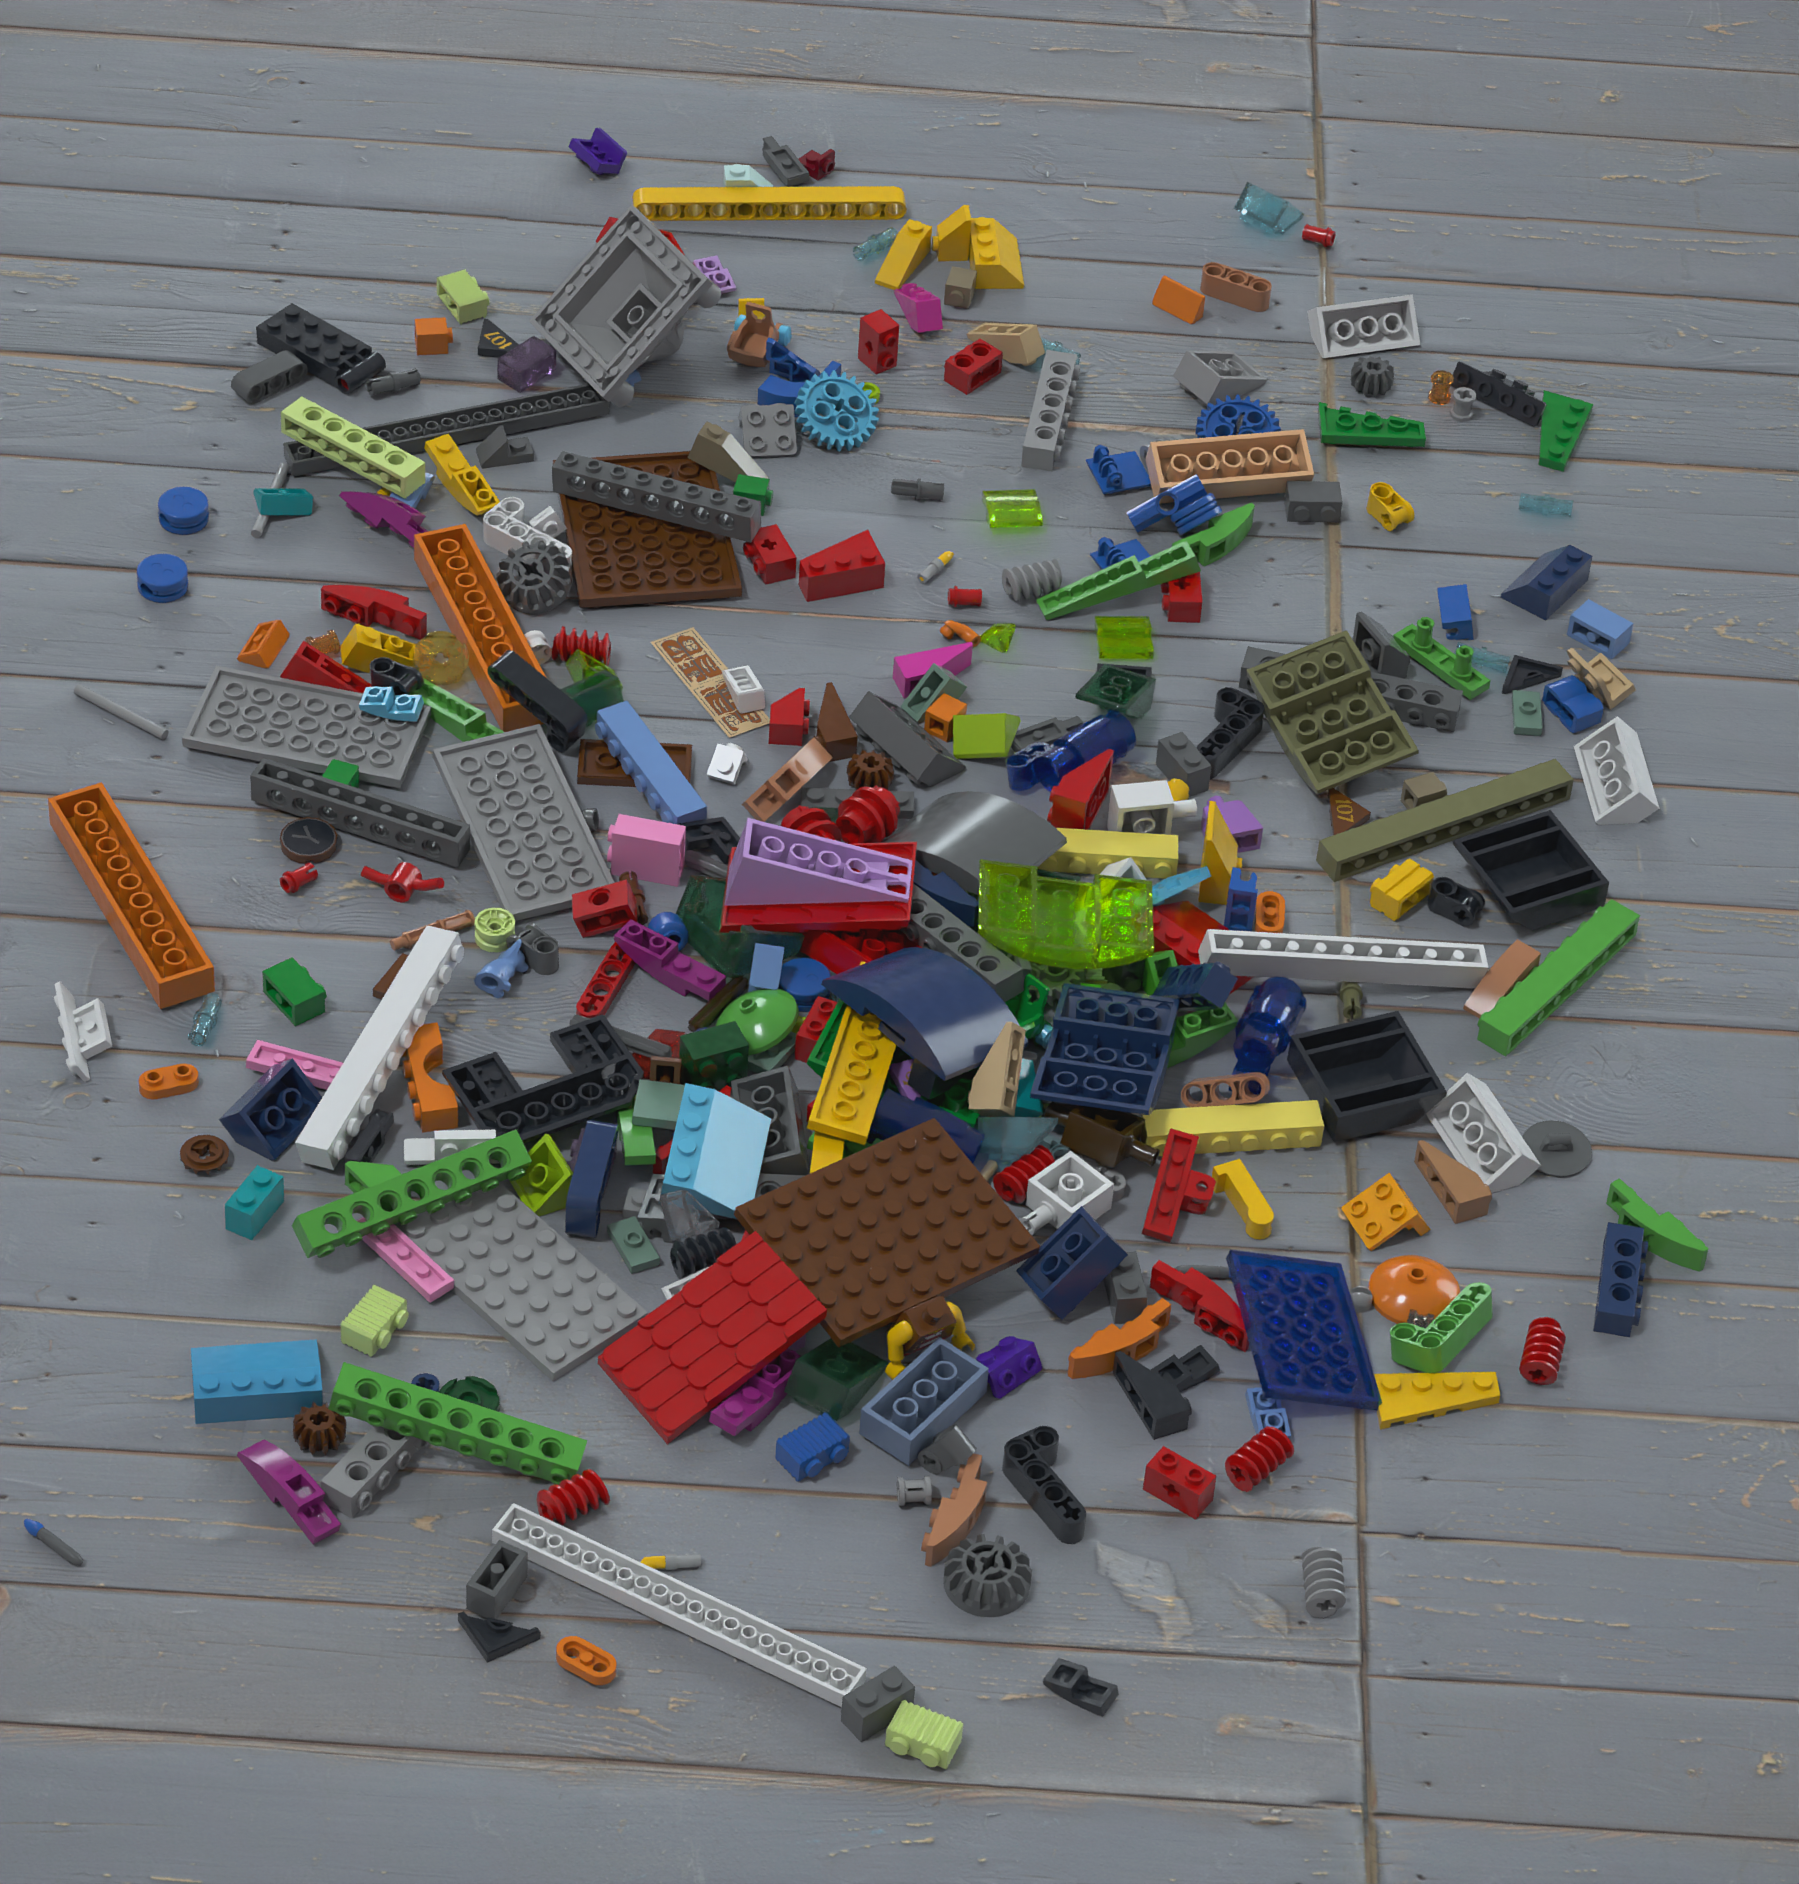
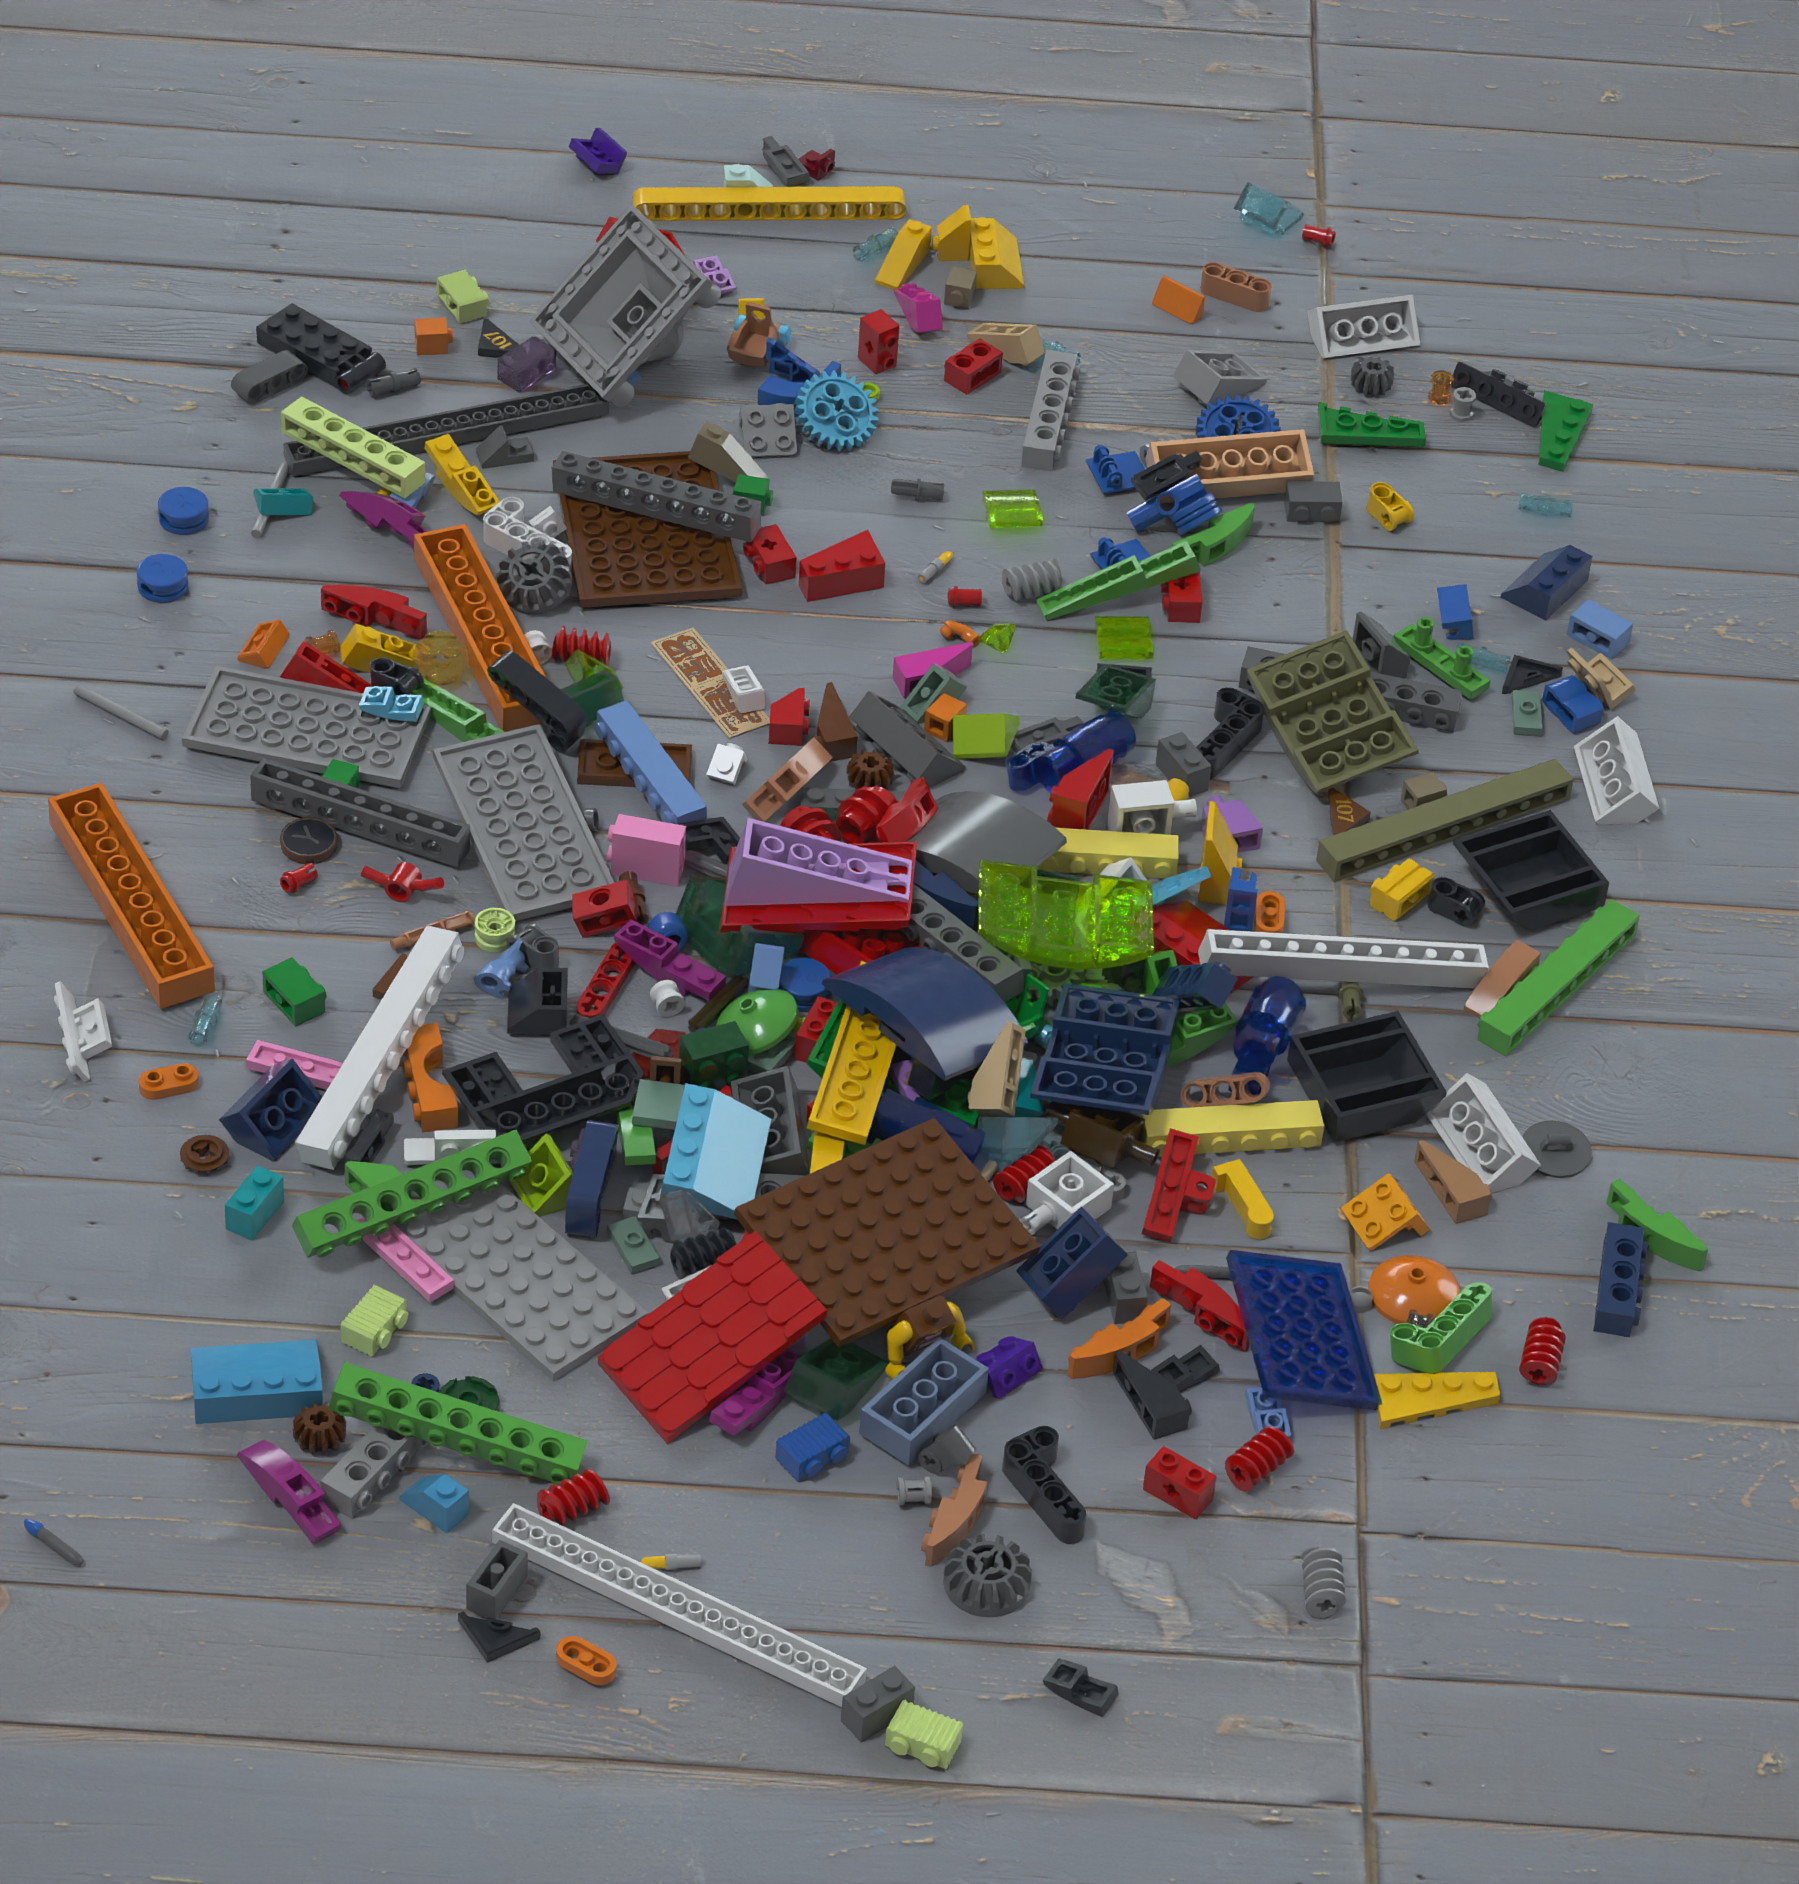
none -> dark azure slope [400,1474,469,1533]
none -> black slope [507,967,568,1034]
none -> white wheel [650,980,685,1017]
none -> red slope [876,777,939,843]
none -> black hinge [1131,450,1202,501]

